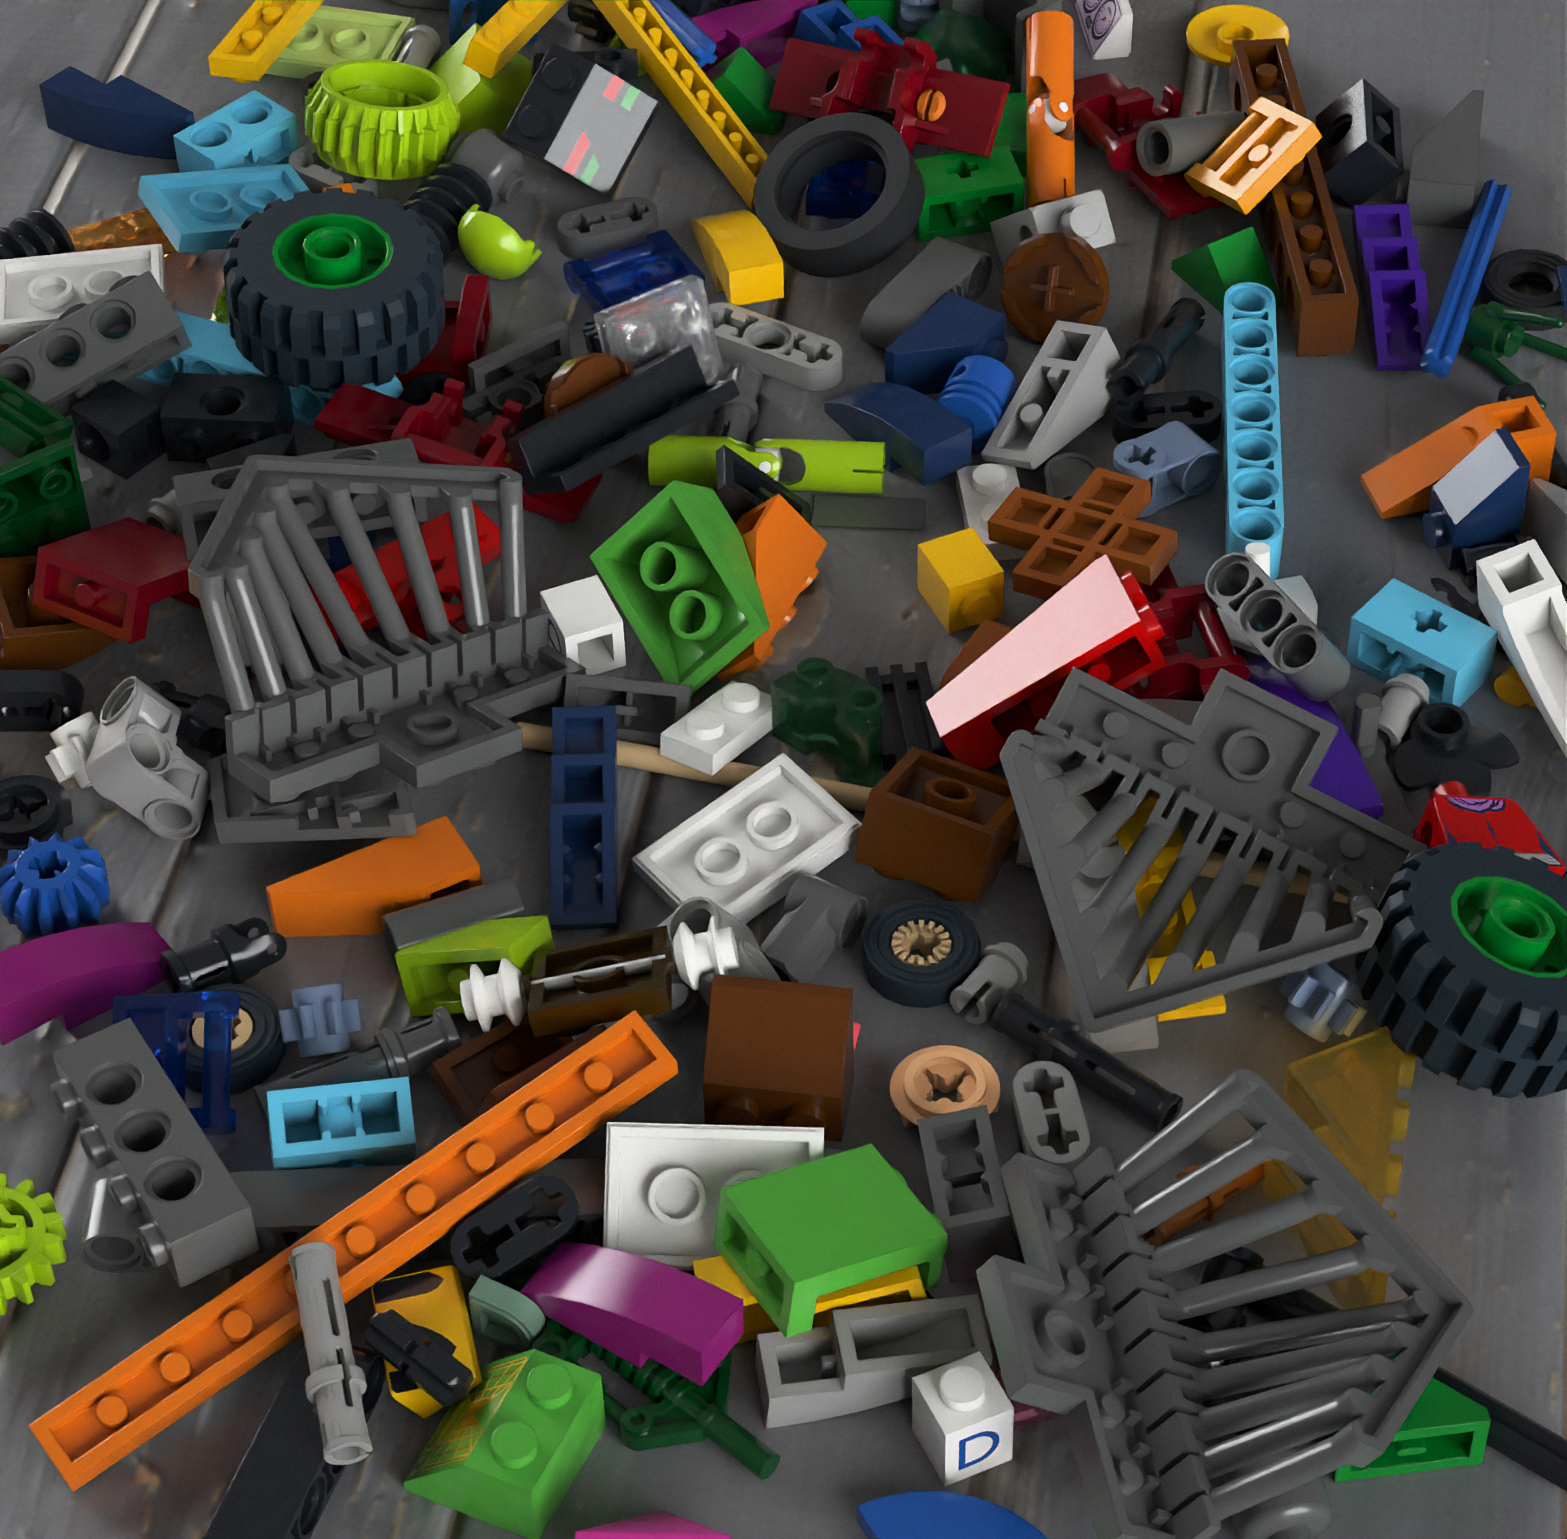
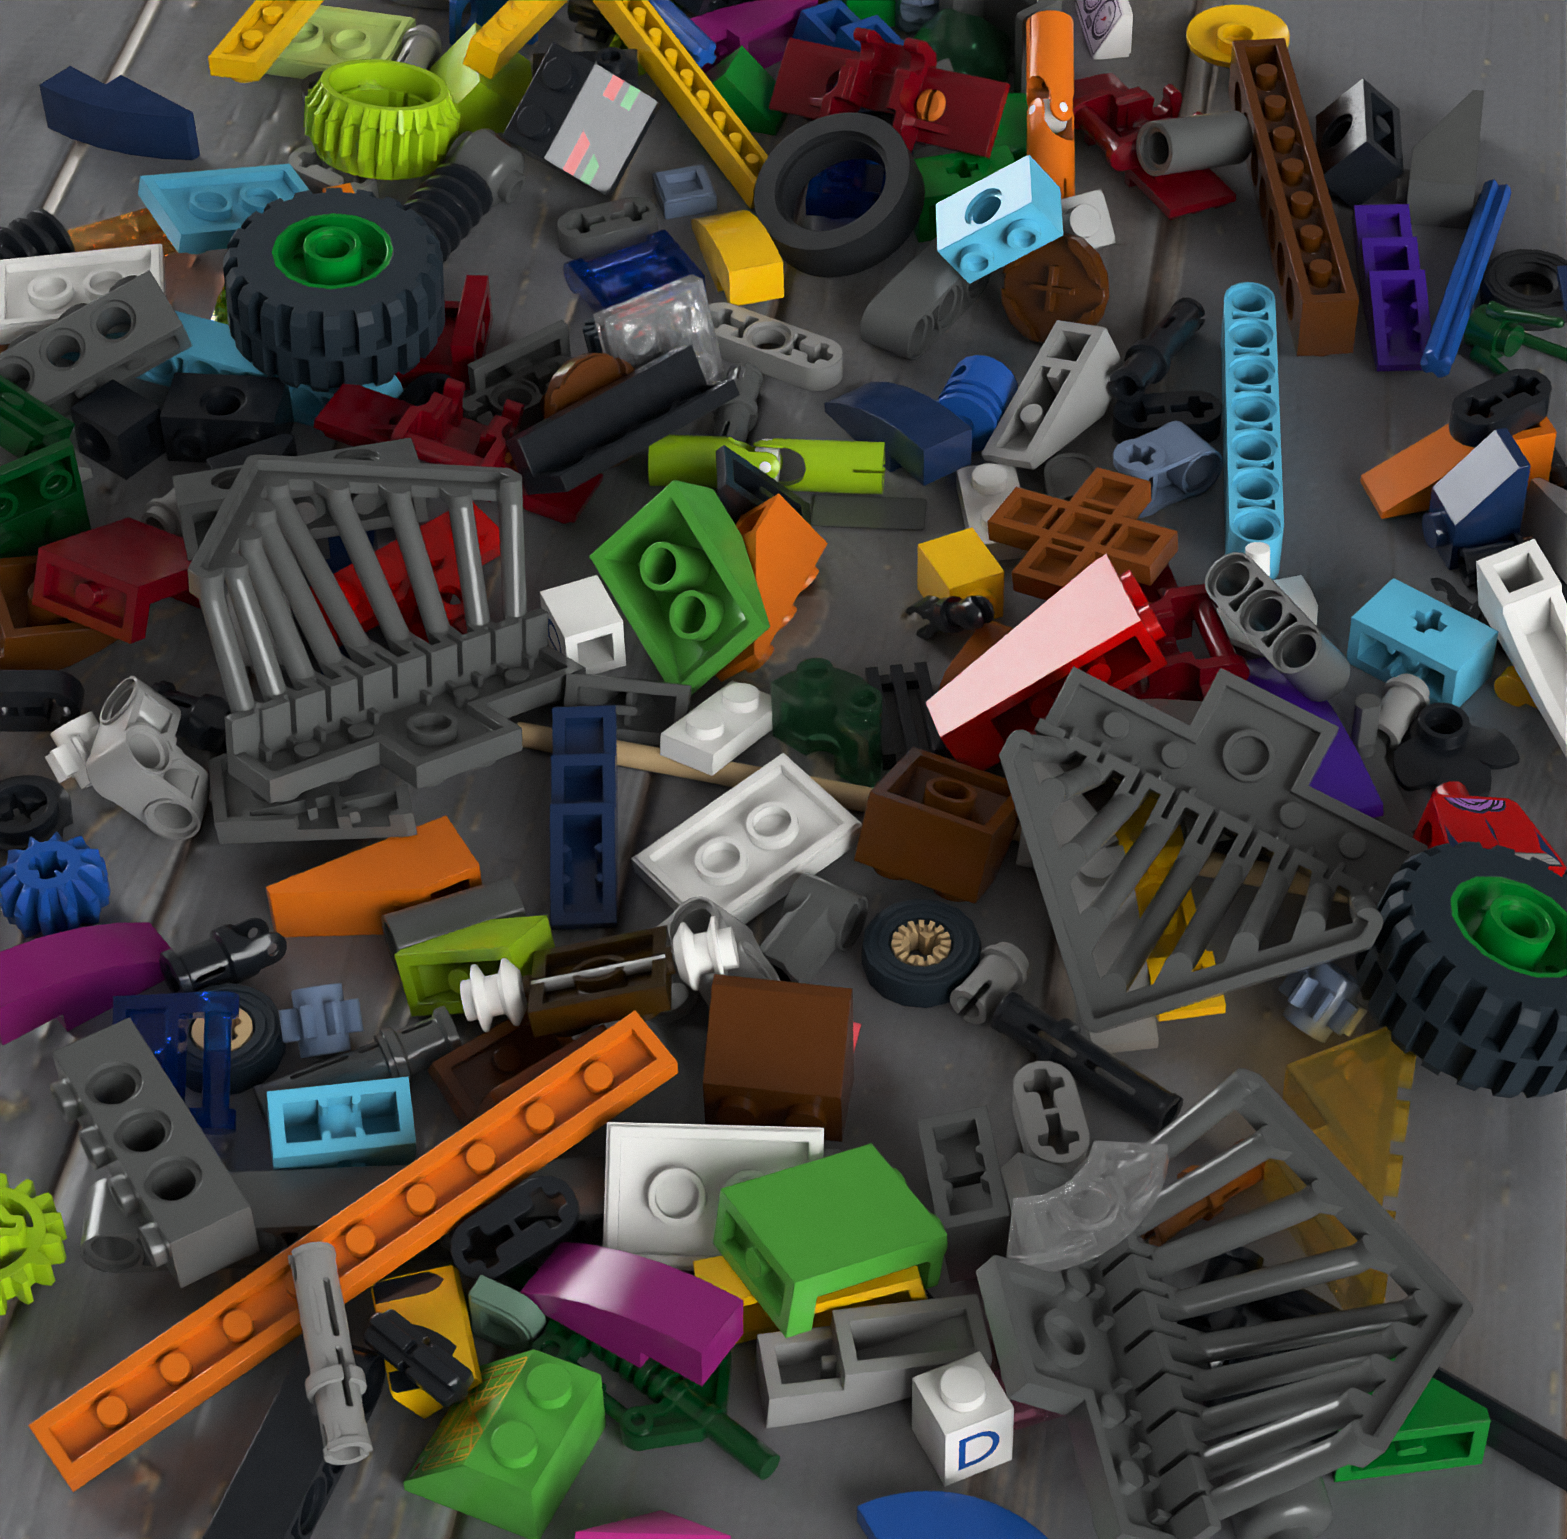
medium azure brick [173,90,300,173] -> none
lime hair [458,204,542,281] -> none
dark blue slope [885,291,1008,395] -> none
light nougat gear [890,1045,1000,1128] -> none
green slope [1171,226,1282,315] -> none
light orange plate [1184,97,1322,215] -> none
none -> sand blue tile [652,164,717,220]
none -> black piece [906,595,995,639]
none -> medium azure brick [936,155,1063,284]
none -> clear tile [1006,1141,1169,1272]
none -> black beam [1449,369,1552,448]

